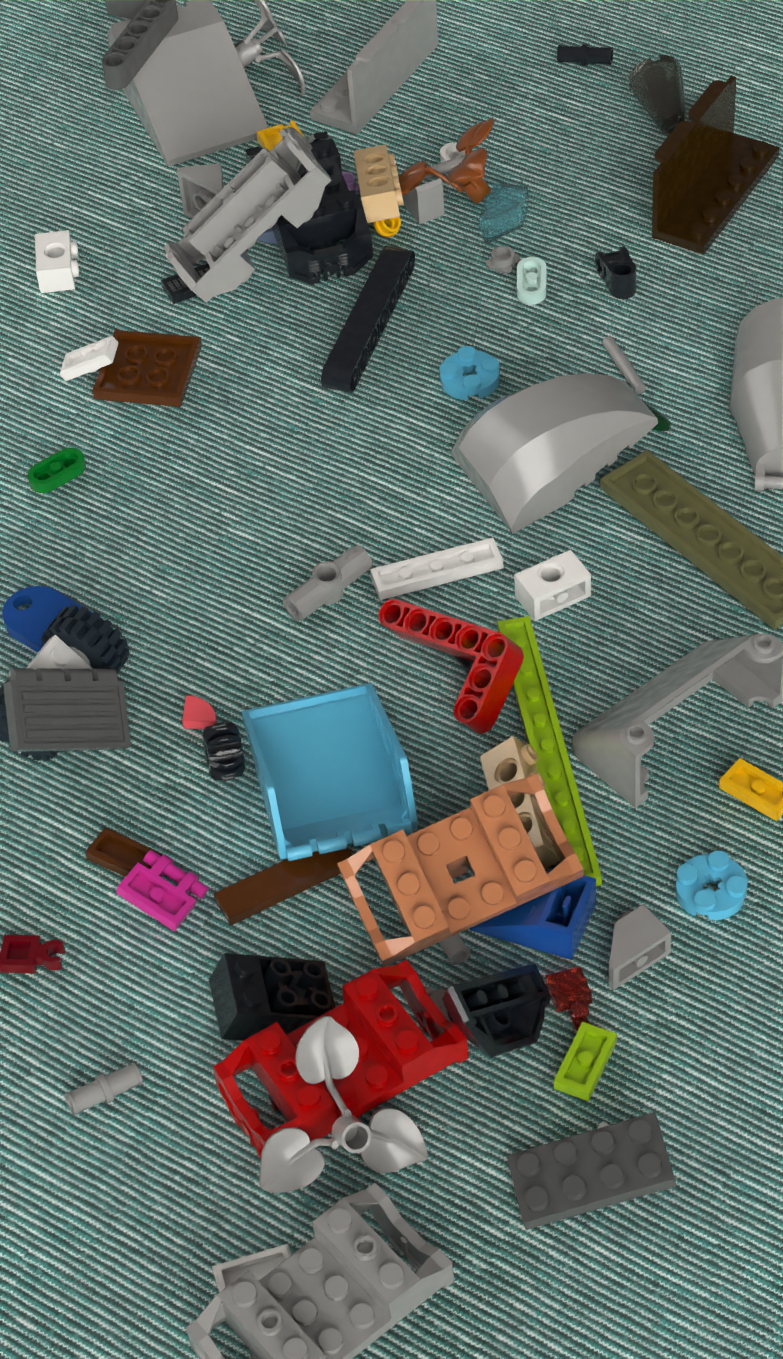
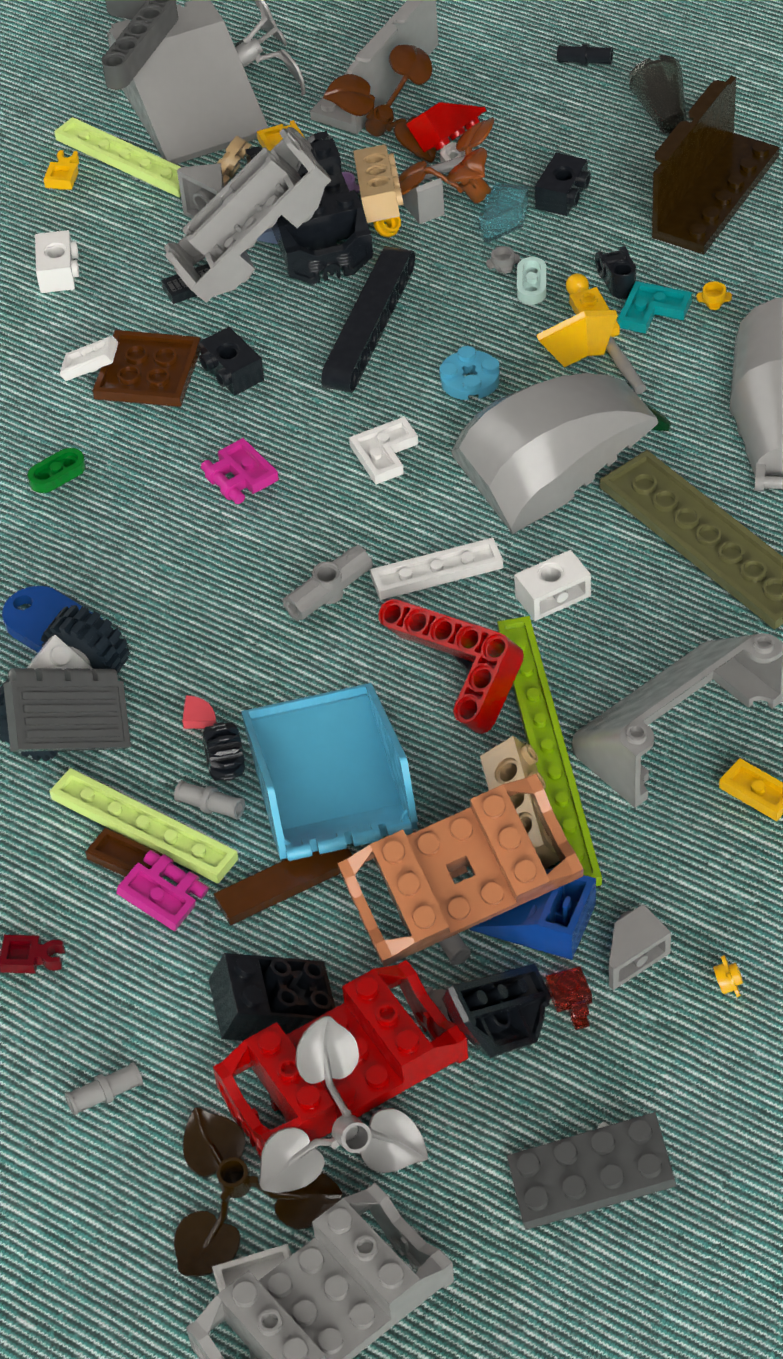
lime plate [554,1022,617,1101] -> none
medium azure plate [676,850,748,920] -> none
none -> yellow plate [43,150,79,190]
none -> yellowish green plate [49,768,238,884]
none -> yellowish green plate [54,117,181,198]
none -> light grey pin [174,780,245,820]
none -> dark brown plant [174,1107,343,1277]
none -> black brick [199,327,264,396]
none -> dark pink plate [201,438,279,504]
none -> tan plate [217,136,252,187]
none -> reddish brown plant [323,44,436,163]
none -> white plate [349,417,418,484]
none -> red slope [406,102,487,153]
none -> black brick [535,153,591,216]
none -> yellow slope [537,310,618,368]
none -> yellow plate [566,273,620,337]
none -> teal plate [618,281,692,334]
none -> yellow plate [696,281,732,310]
none -> yellow plate [713,955,744,997]

